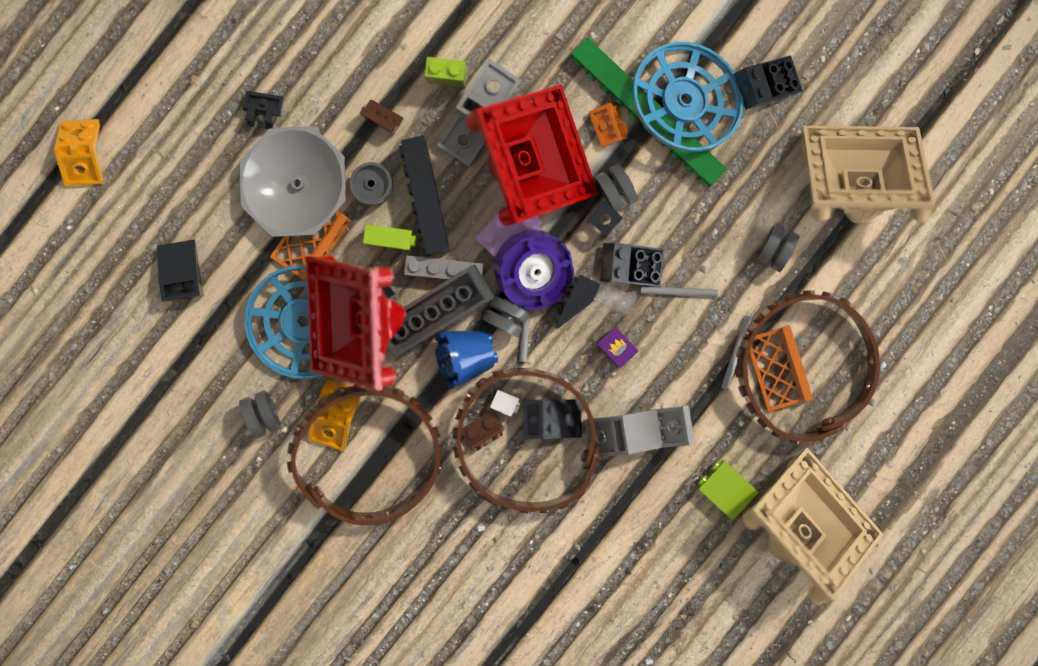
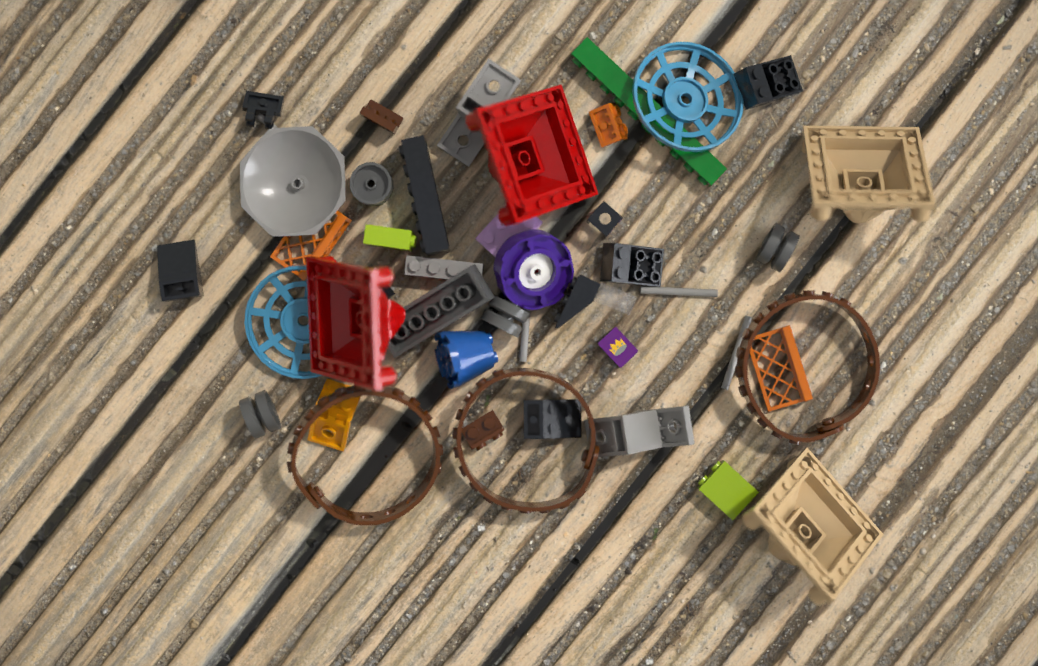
light orange bracket [54,119,103,186] -> none
lime brick [425,57,468,88] -> none
white brick [490,389,521,416] -> none
dark grey wheel [594,163,639,212] -> none

